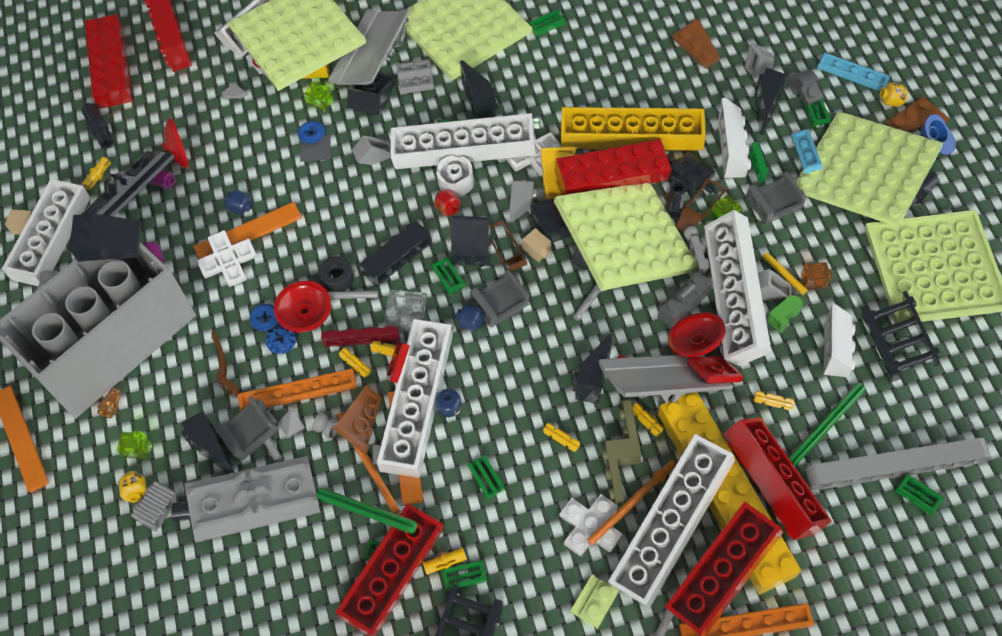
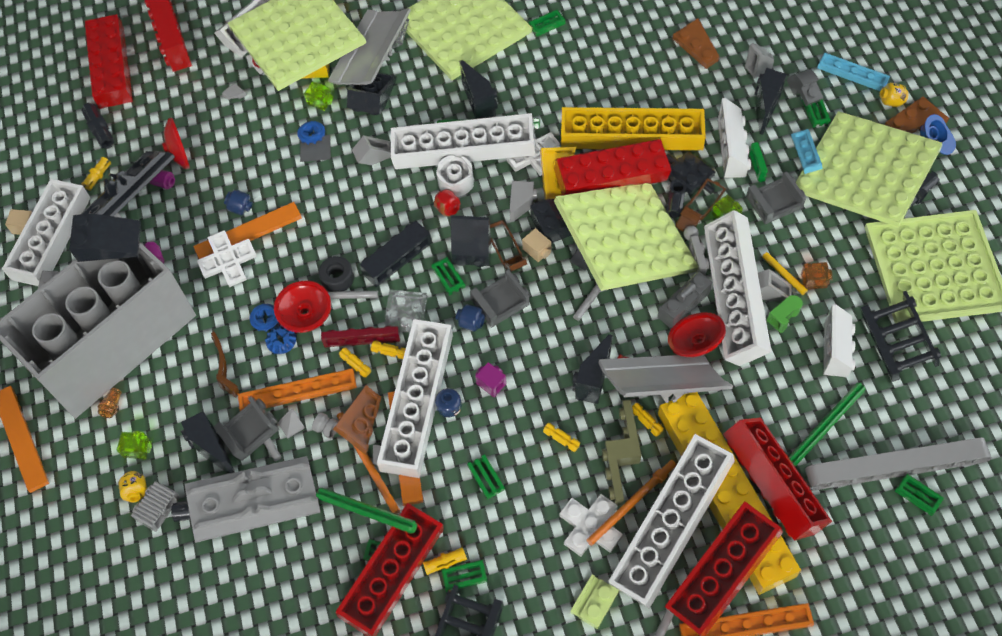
red tile [385,342,410,383] -> none
light grey slope [396,59,434,94] -> none
red tile [688,356,743,384] -> none
yellow axle [754,391,794,410] -> none
none -> magenta brick [475,362,507,397]

